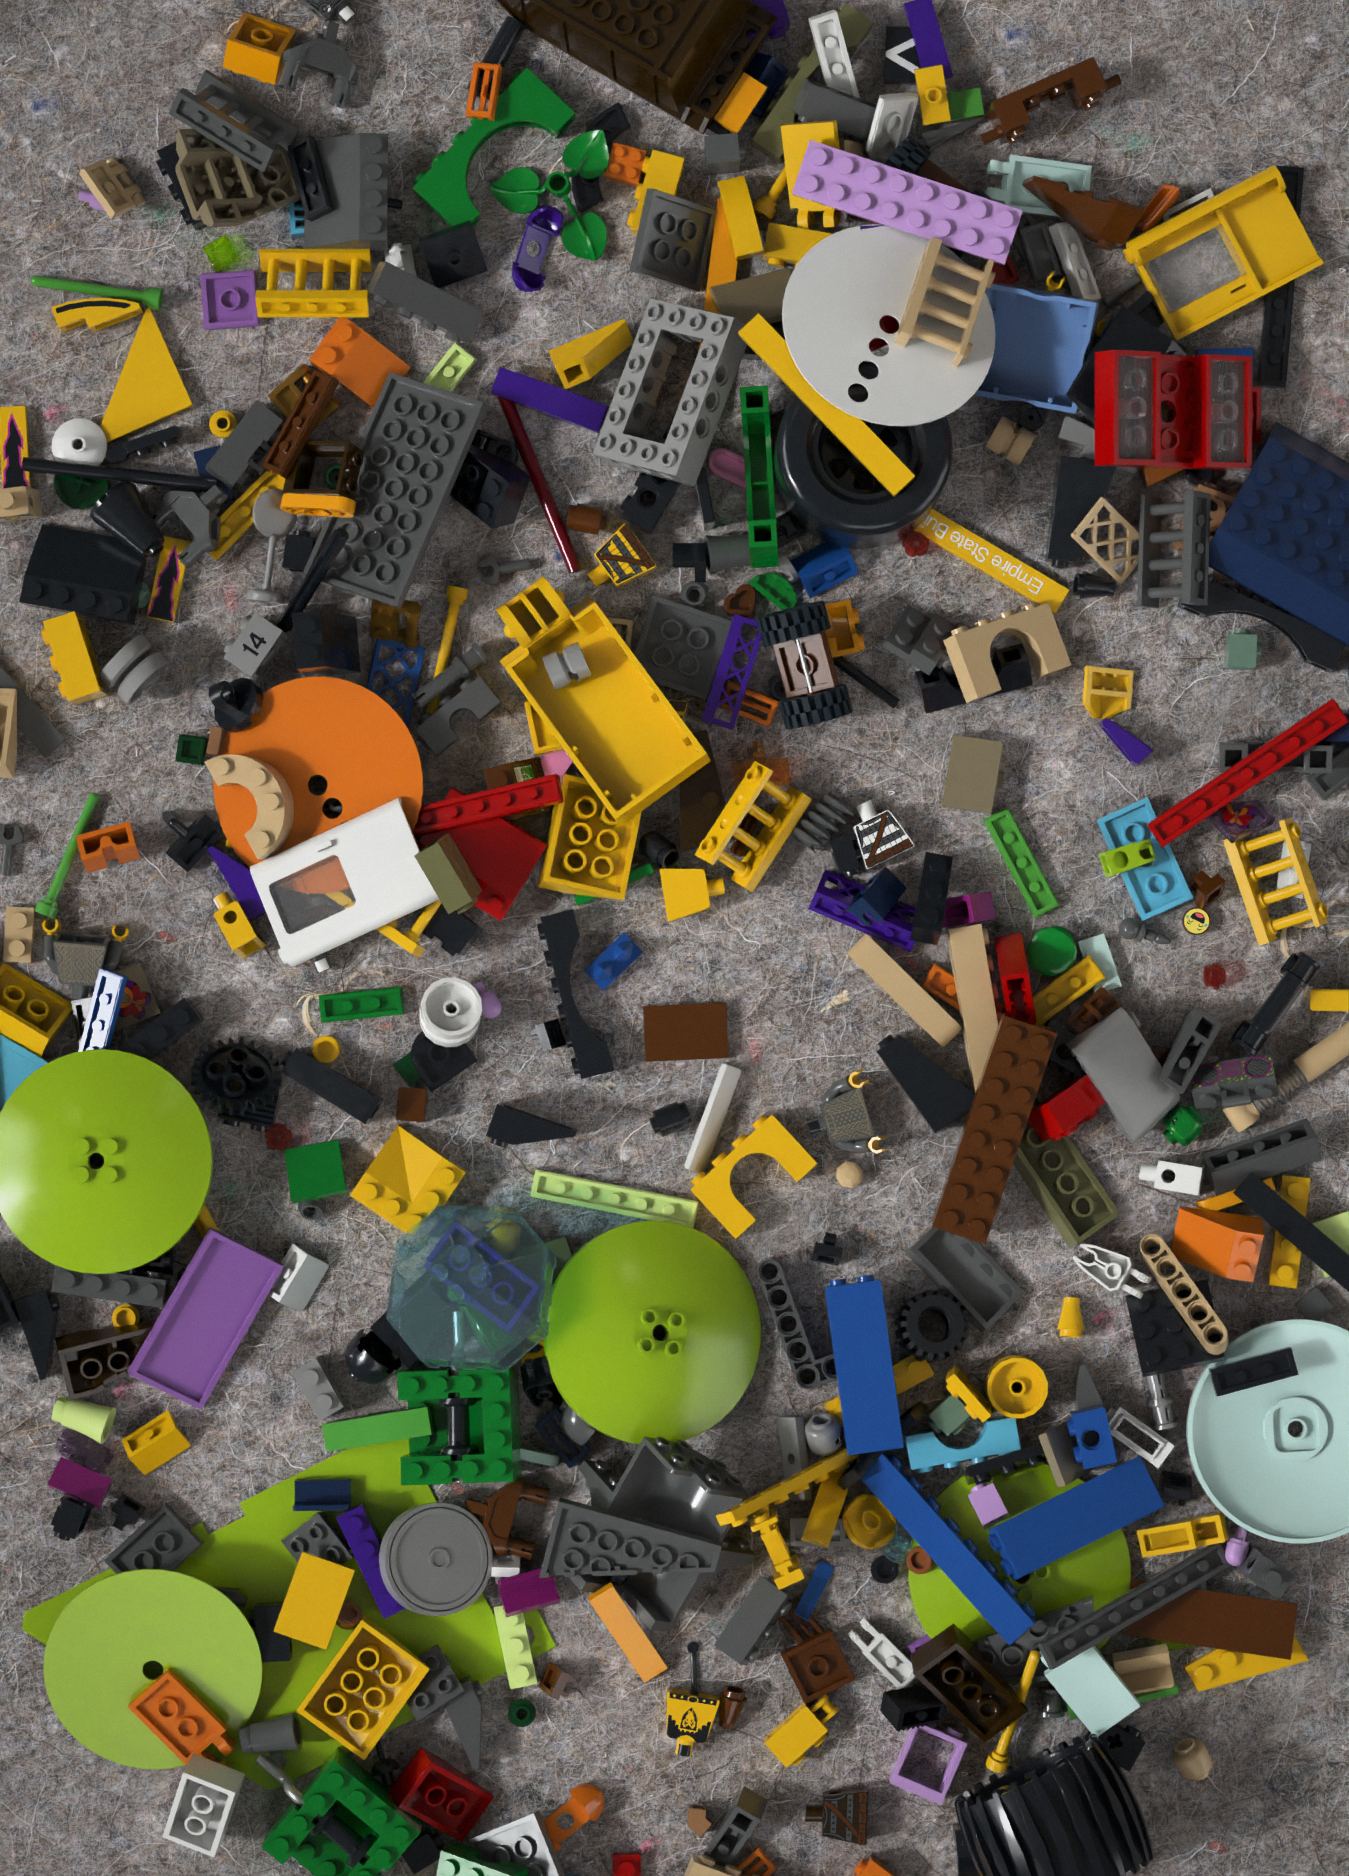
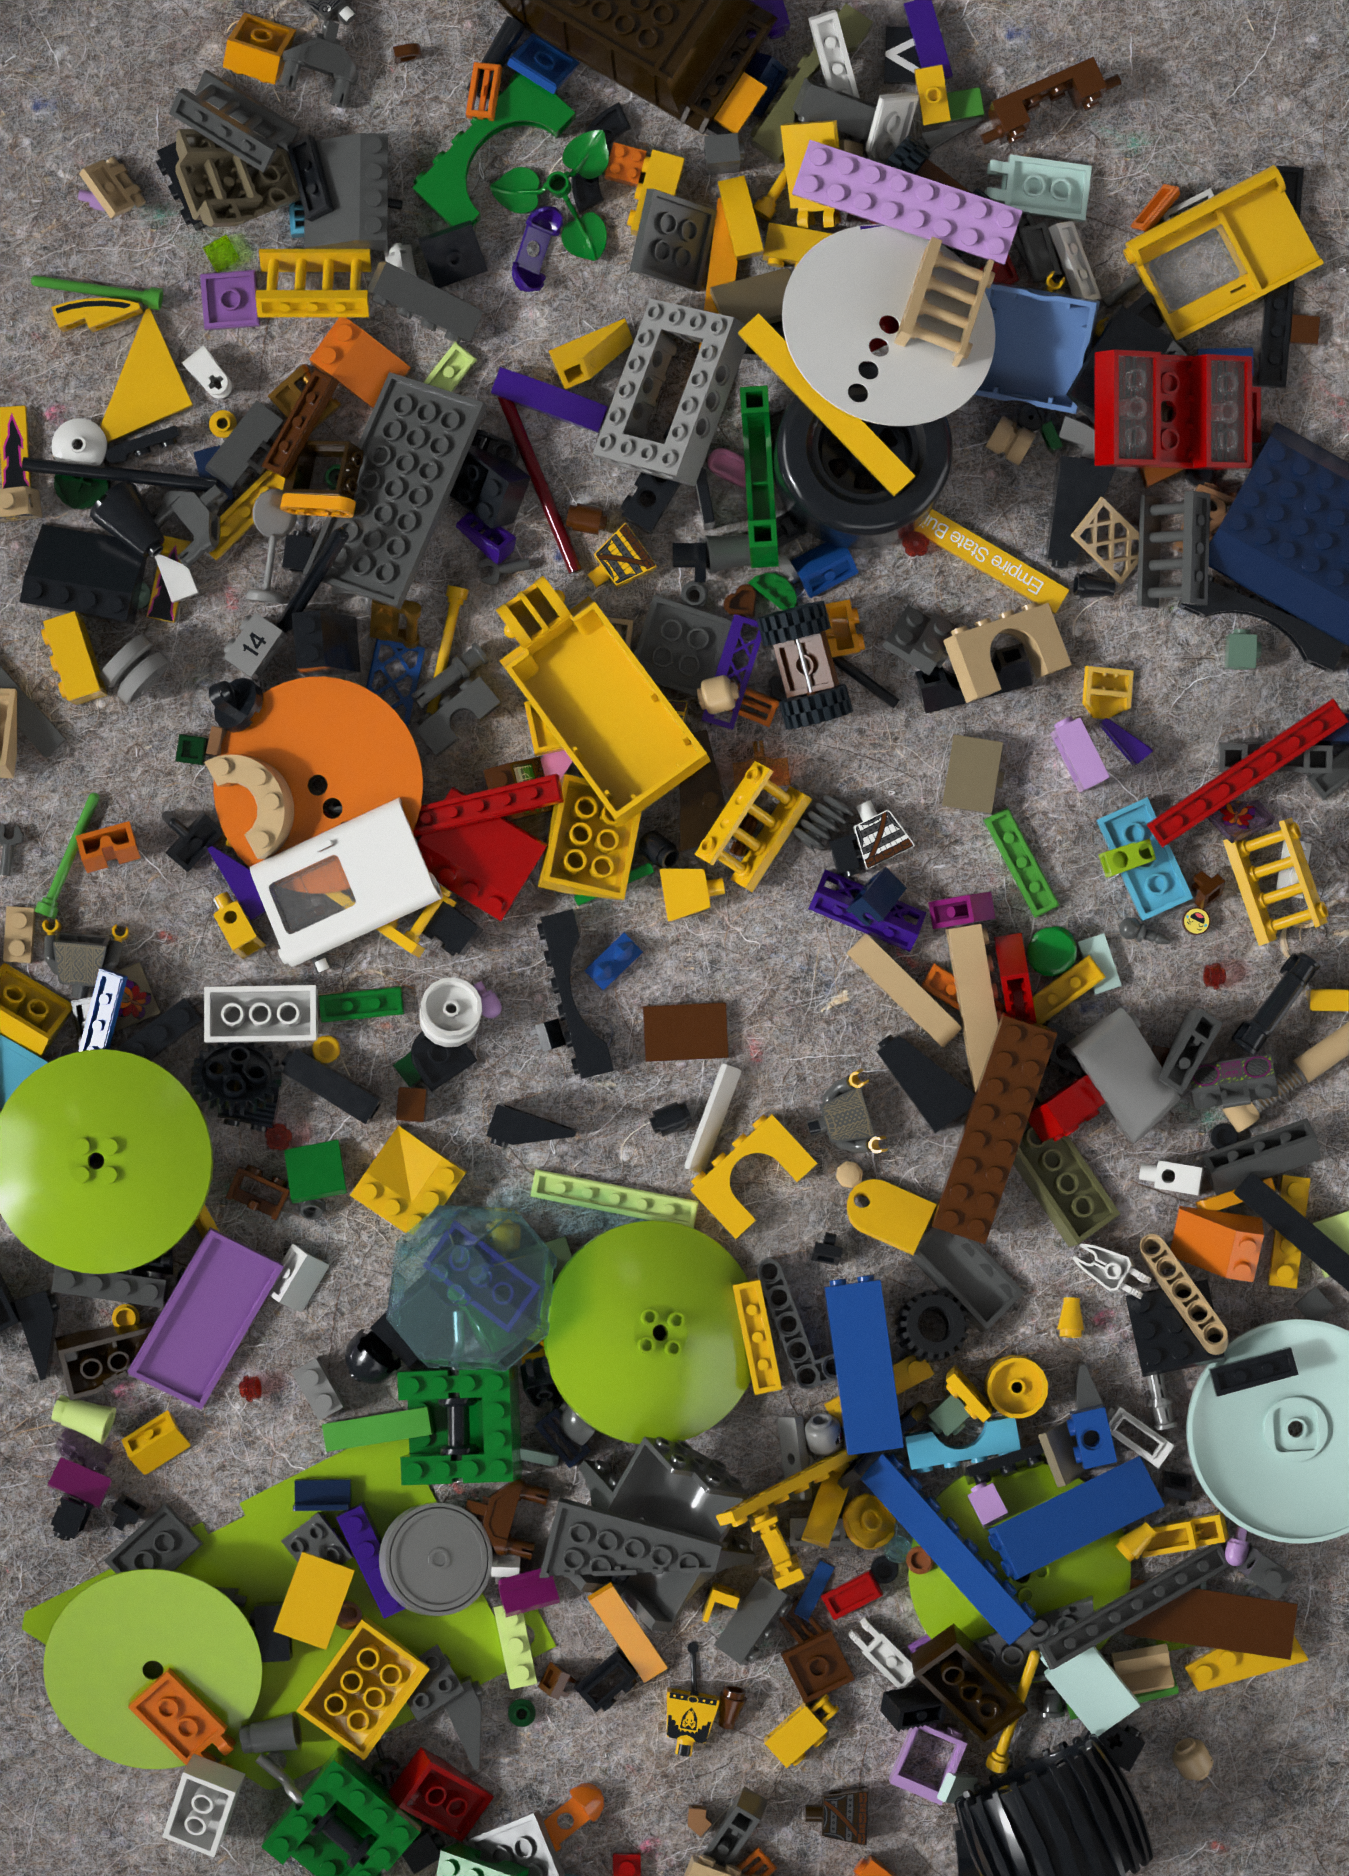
olive brick [414,833,483,914] -> none
light grey wheel [542,642,592,690] -> none
black arch [910,852,953,945] -> none
reddish brown wedge [1022,176,1144,251] -> none
reddish brown hips [1066,986,1122,1035] -> none
green head [1162,1105,1204,1146] -> none
none -> white tile [155,554,199,603]
none -> white piece [182,345,232,399]
none -> white brick [204,985,319,1043]
none -> reddish brown window [225,1164,290,1221]
none -> clear red plate [239,1375,262,1403]
none -> reddish brown tile [393,43,422,64]
none -> dark purple slope [456,511,517,565]
none -> blue tile [507,33,579,95]
none -> black window [574,1647,638,1712]
none -> tan head [697,675,740,714]
none -> yellow panel [702,1582,740,1623]
none -> yellow fence [732,1277,782,1395]
none -> red tile [821,1569,884,1620]
none -> yellow tile [846,1179,937,1256]
none -> light aqua tile [937,1772,978,1803]
none -> dark green tile [1040,421,1063,454]
none -> lavender window [1050,716,1110,793]
none -> yellow cone [1115,1522,1157,1562]
none -> black tile [1209,1123,1238,1149]
none -> reddish brown tile [1290,314,1320,346]

